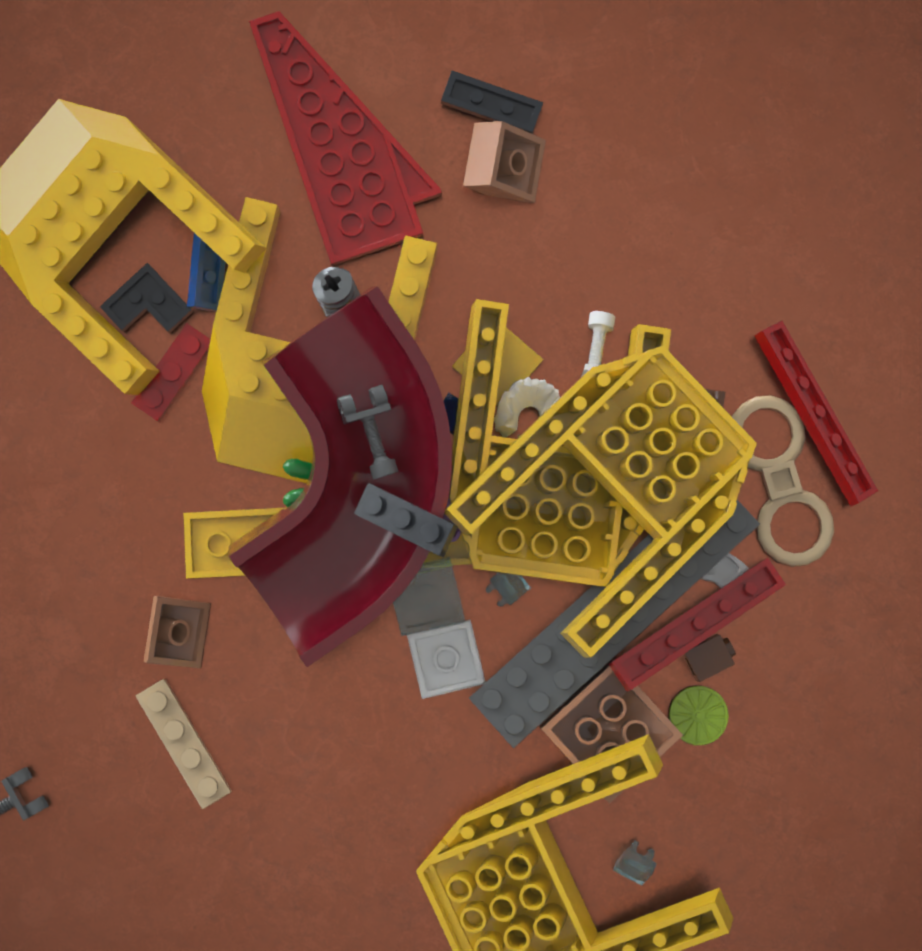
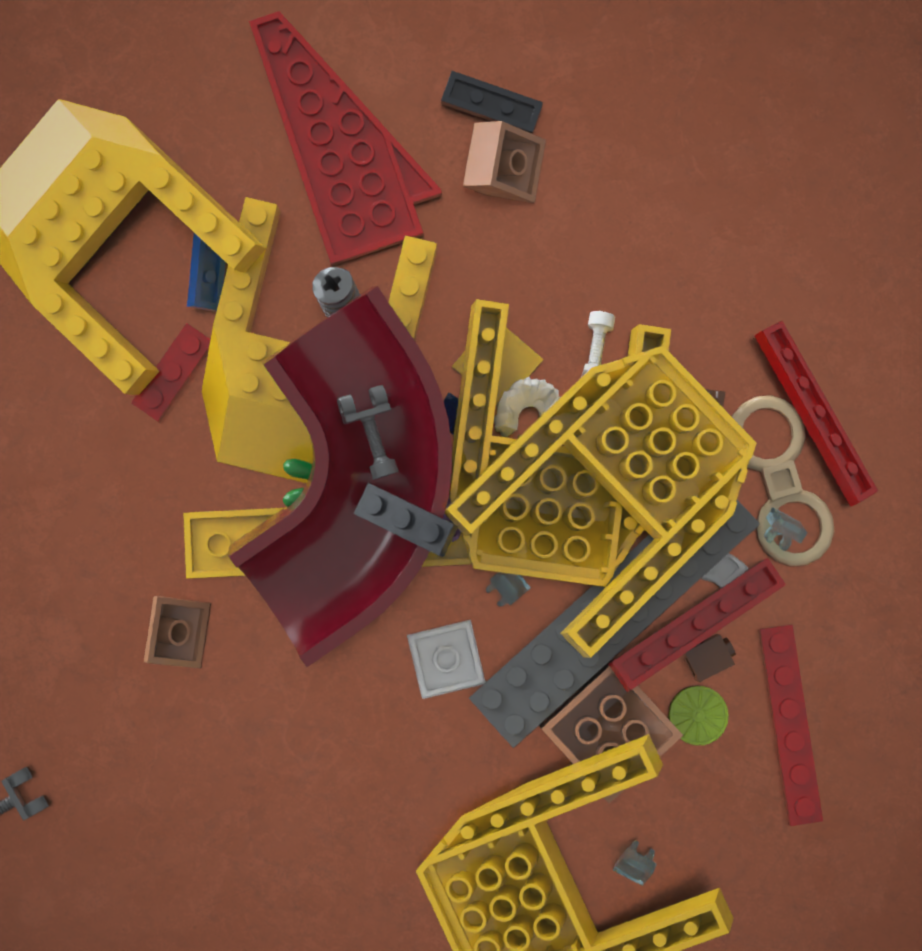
black plate [100,263,193,334] -> none
tan plate [136,678,232,809] -> none
clear light blue tile [393,557,465,636] -> none
none -> red plate [758,624,823,826]
none -> clear light blue tile [764,507,808,551]

